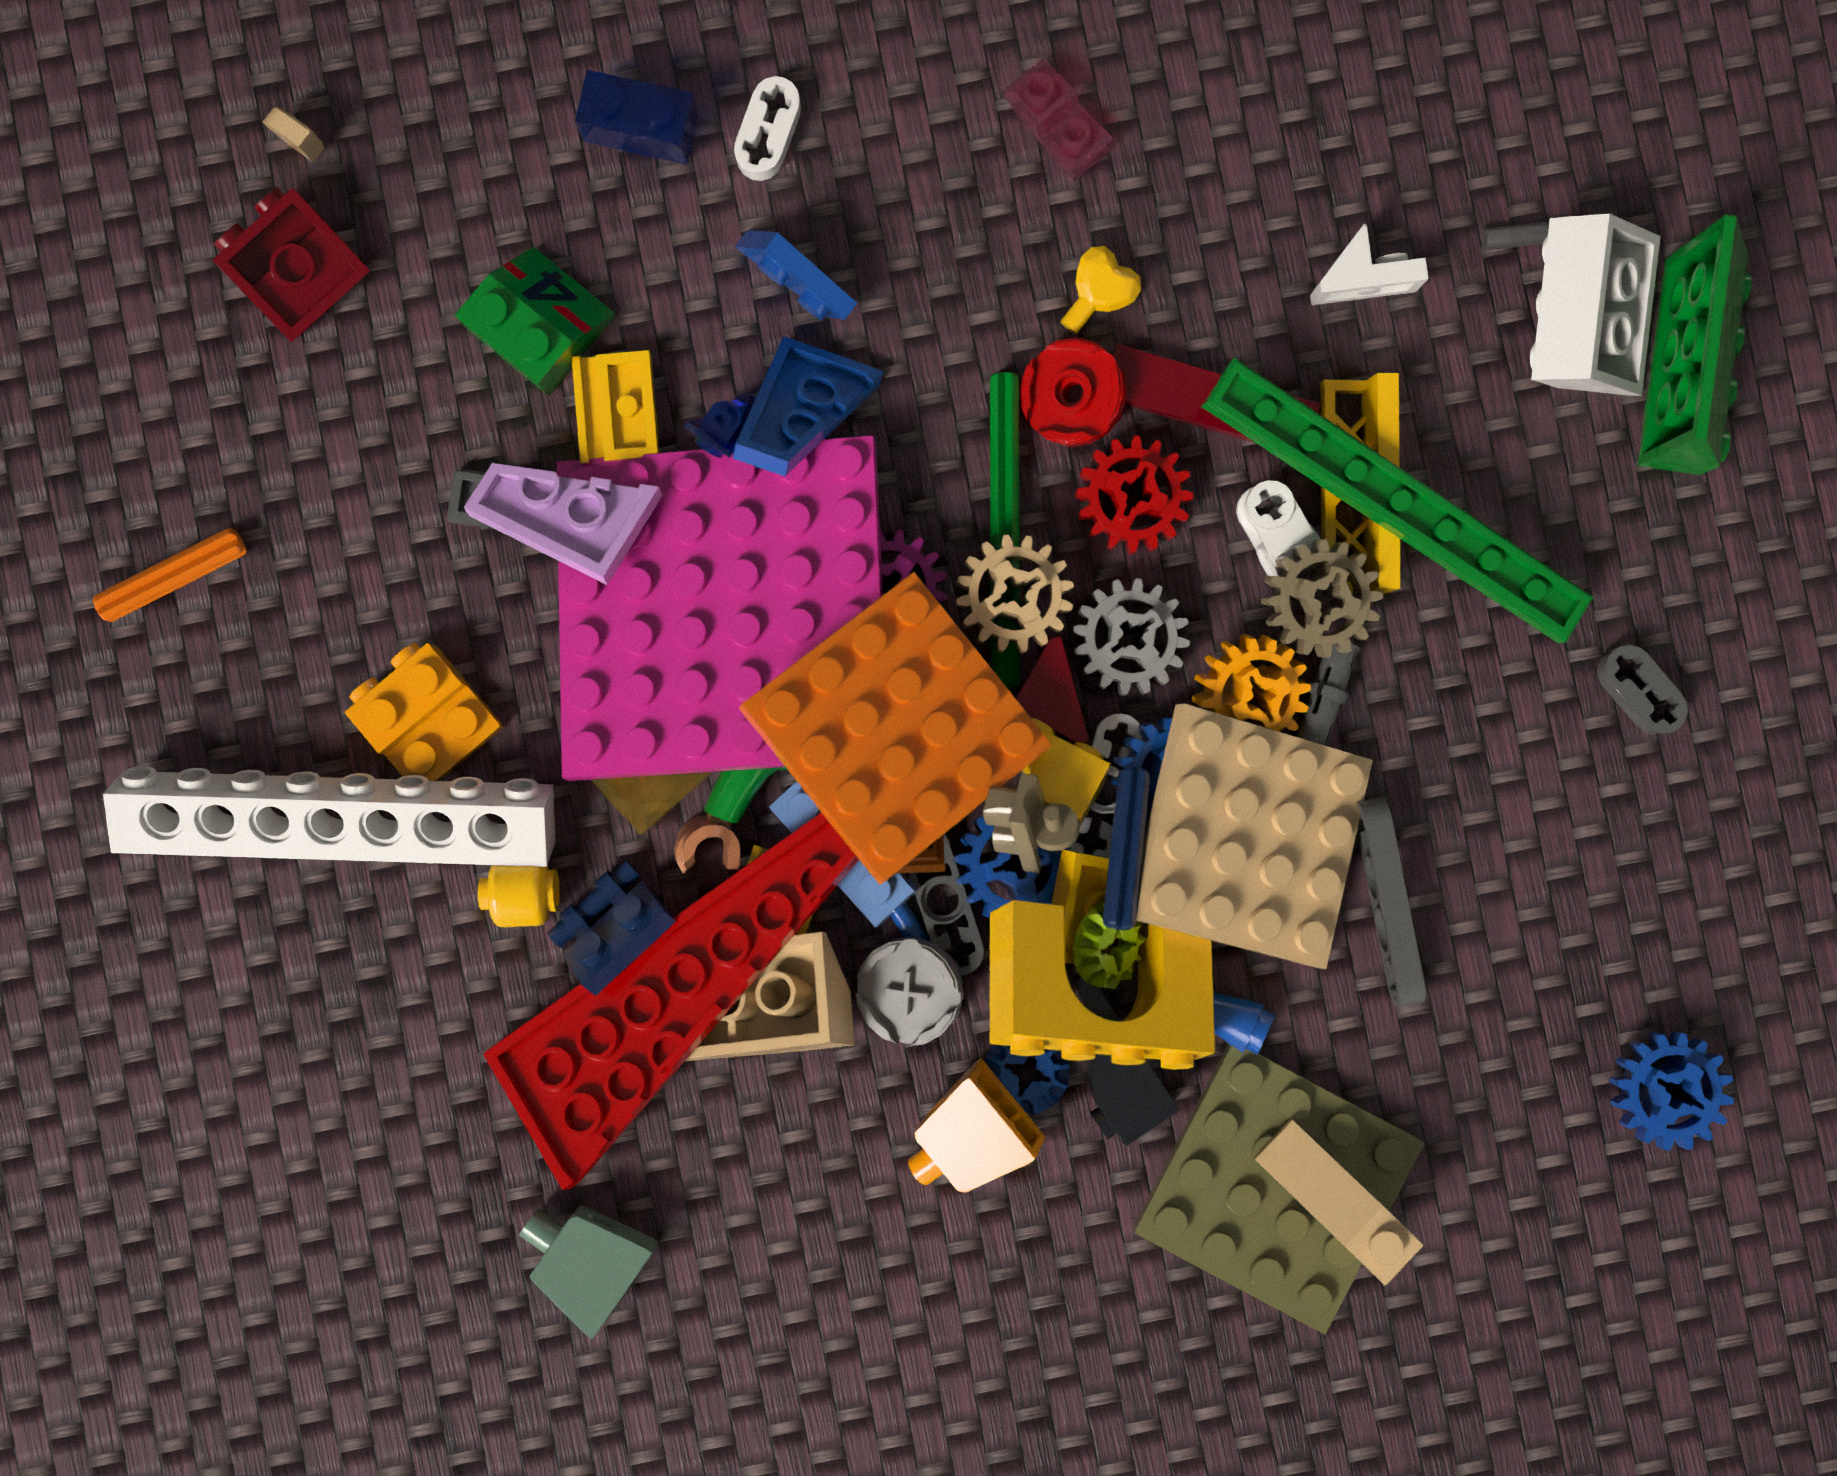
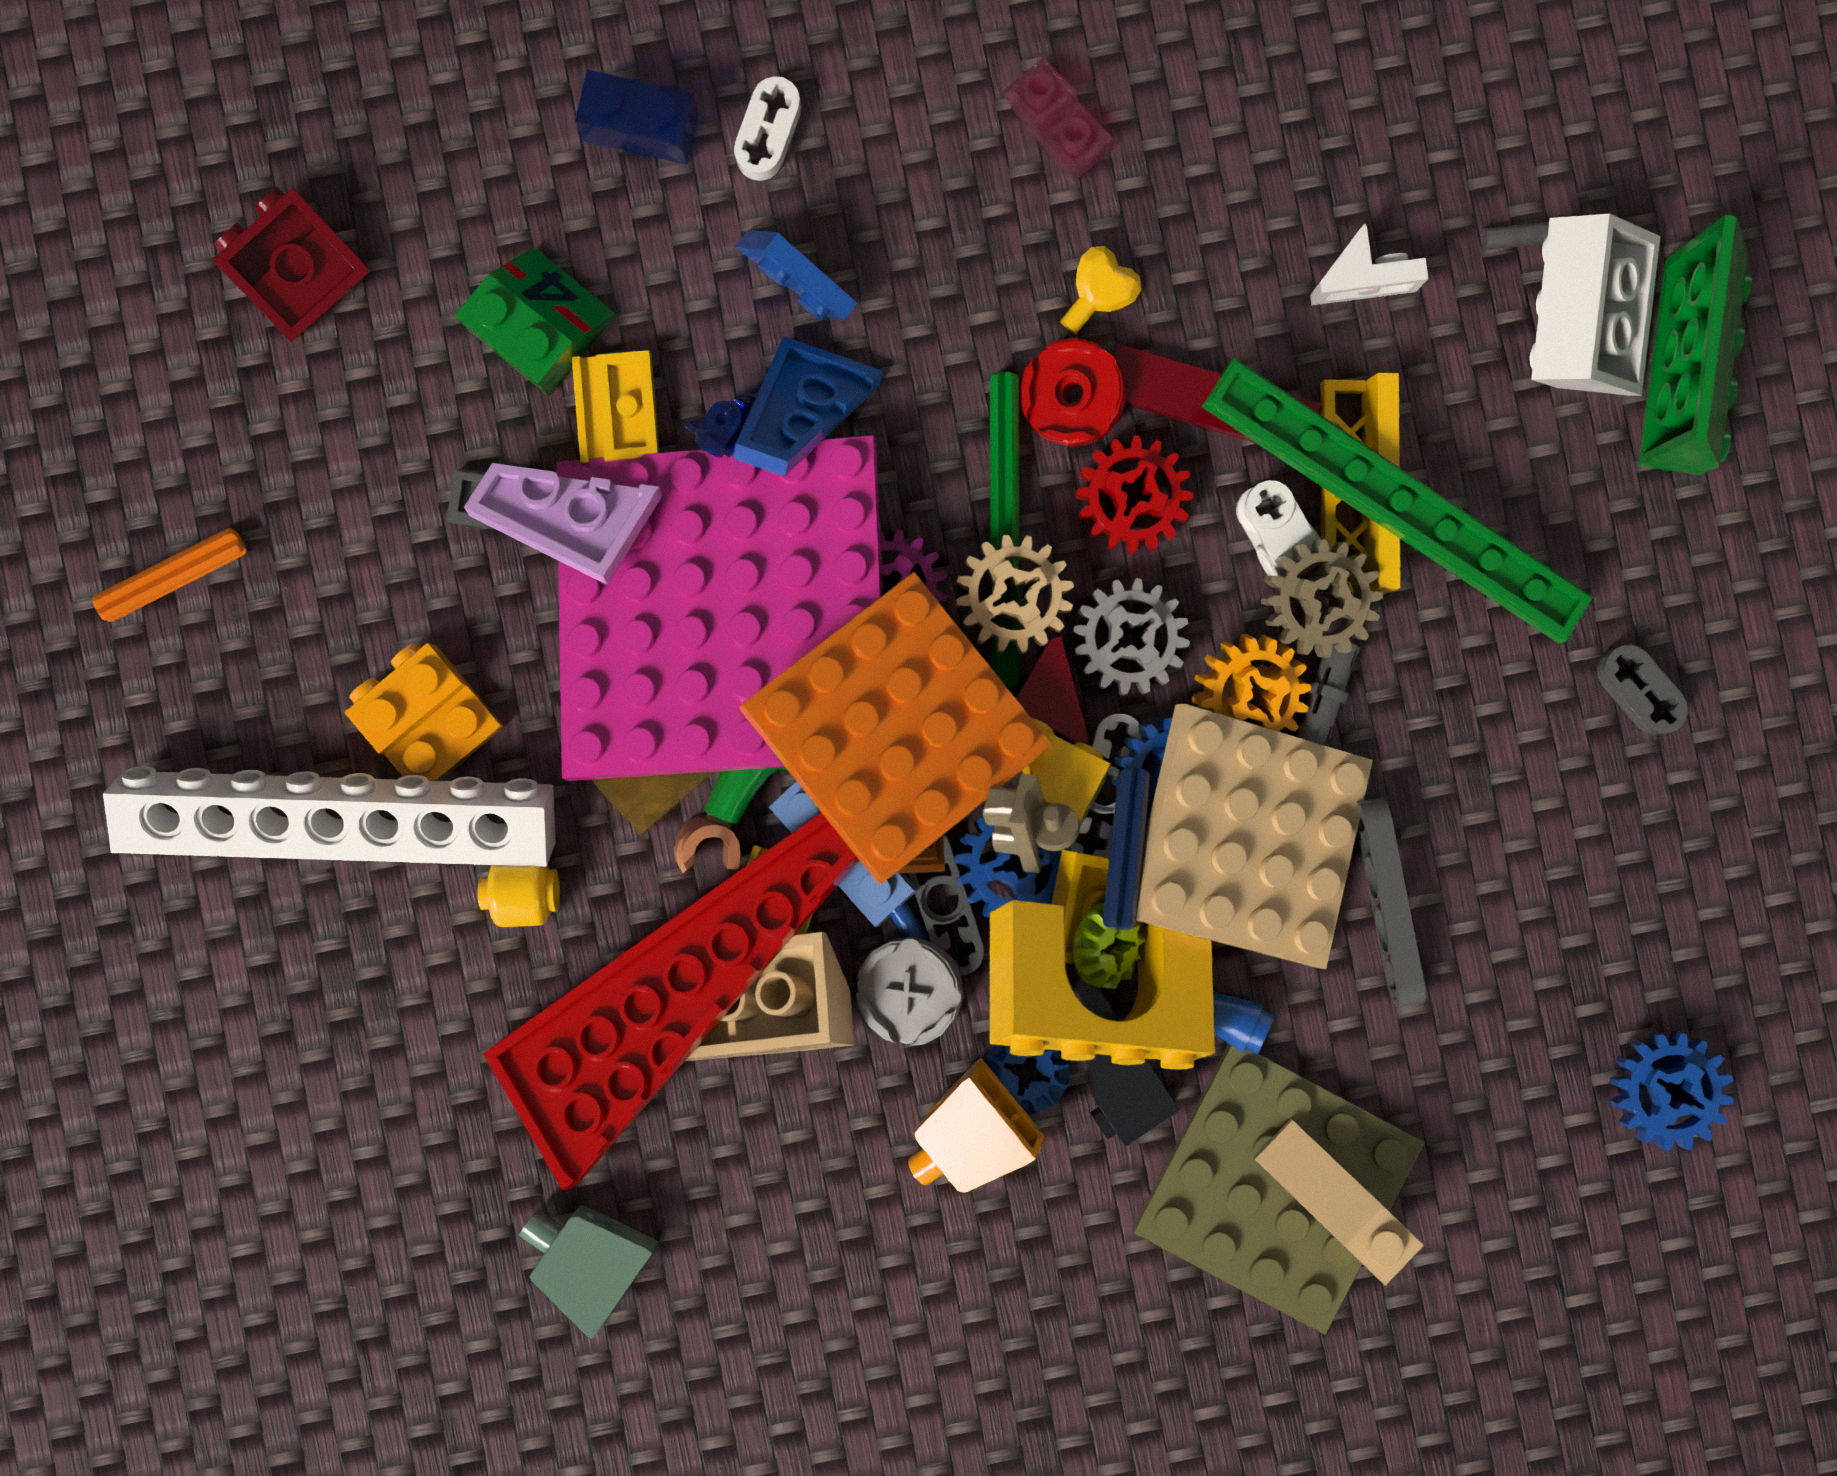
tan tile [263,106,325,163] -> none
dark blue plate [547,860,676,996] -> none

